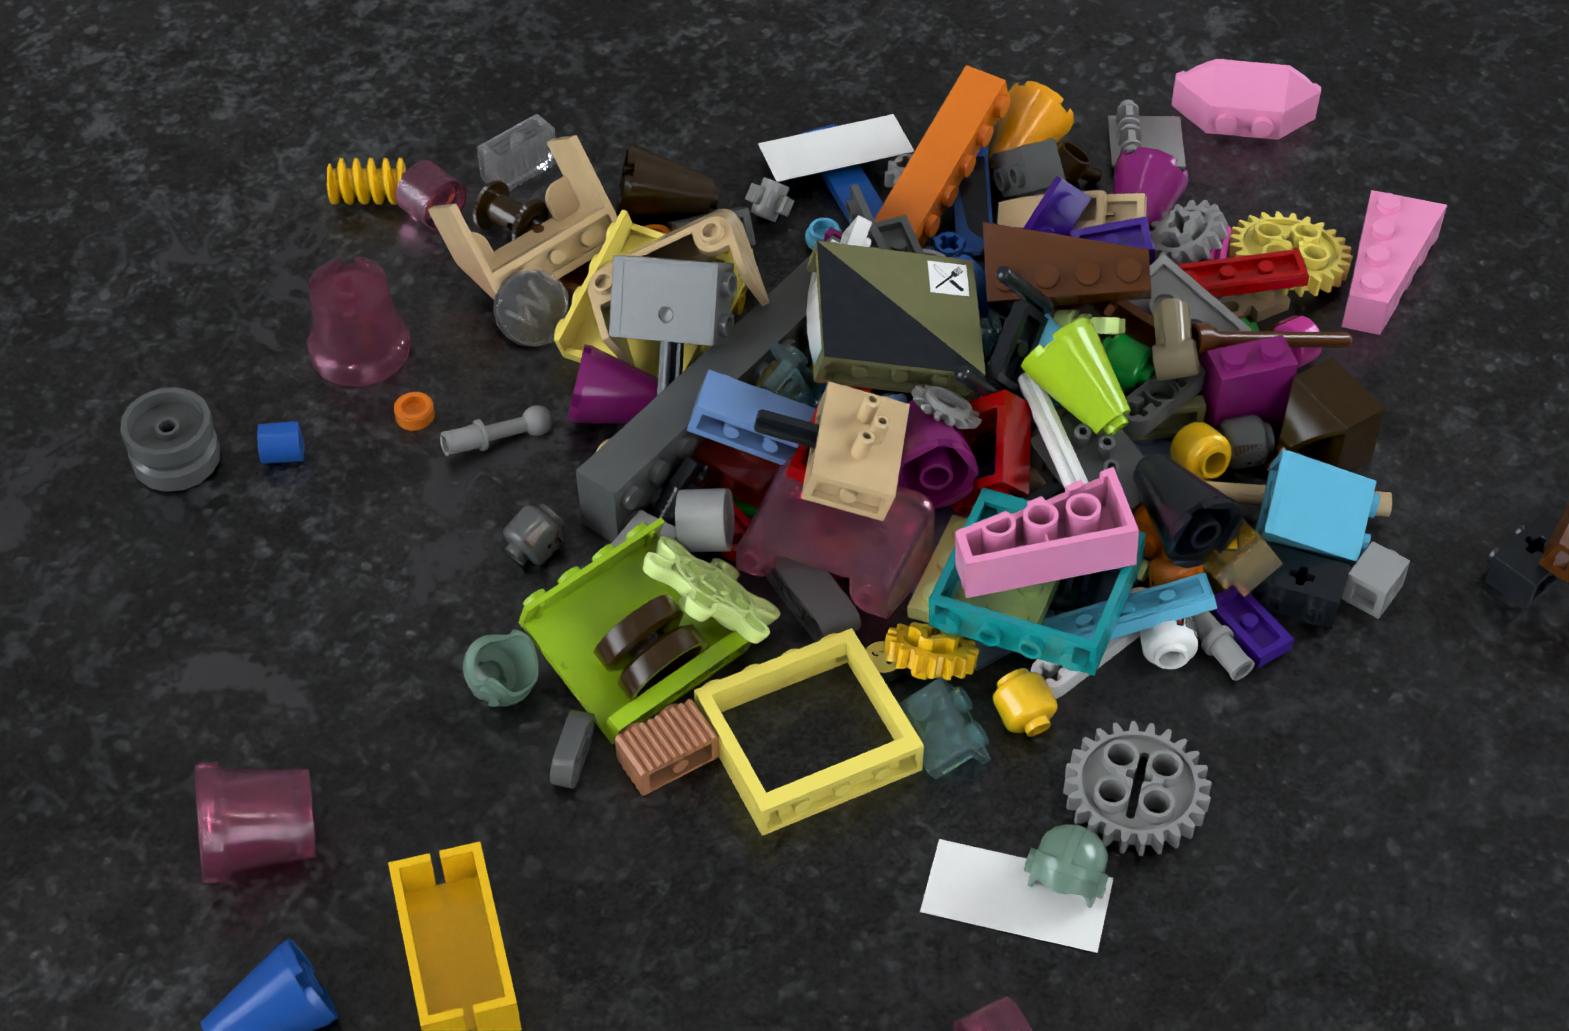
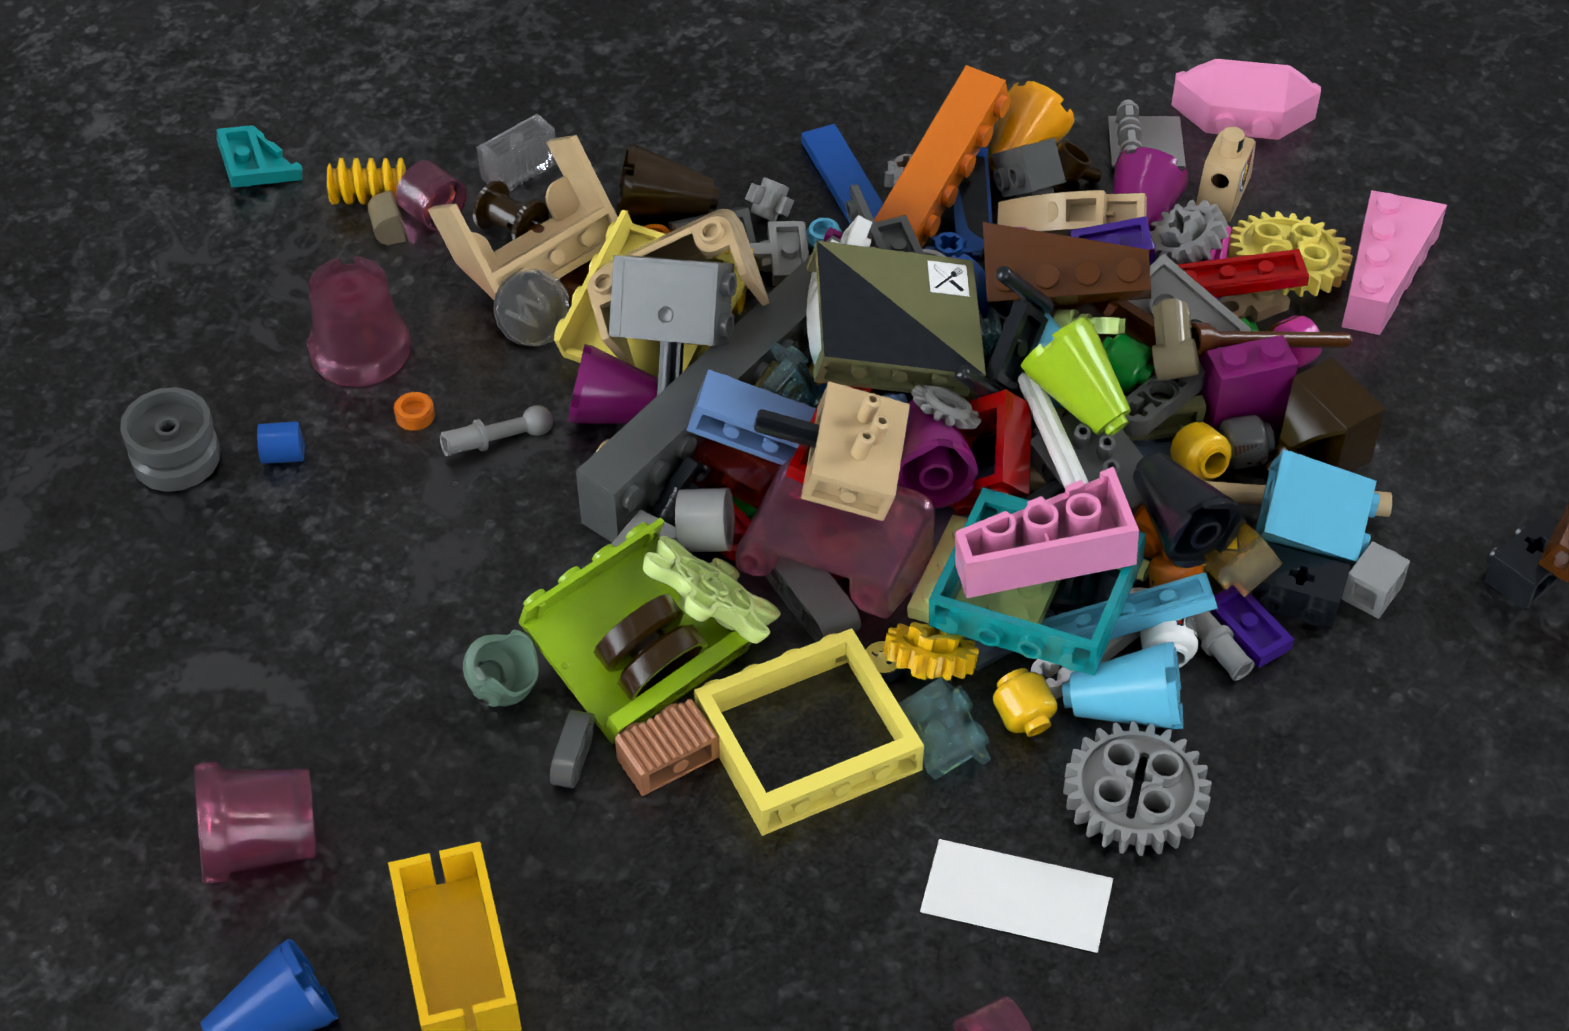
dark grey head [503,503,566,566] -> none
white sticker [758,114,915,182] -> none
dark purple plate [1023,176,1092,236] -> none
sand green cap [1024,824,1109,908] -> none
none -> teal wing [217,125,302,188]
none -> dark tan brick [368,190,408,245]
none -> light grey hinge [750,221,809,286]
none -> medium azure cone [1062,642,1183,730]
none -> tan torso [1196,127,1256,222]

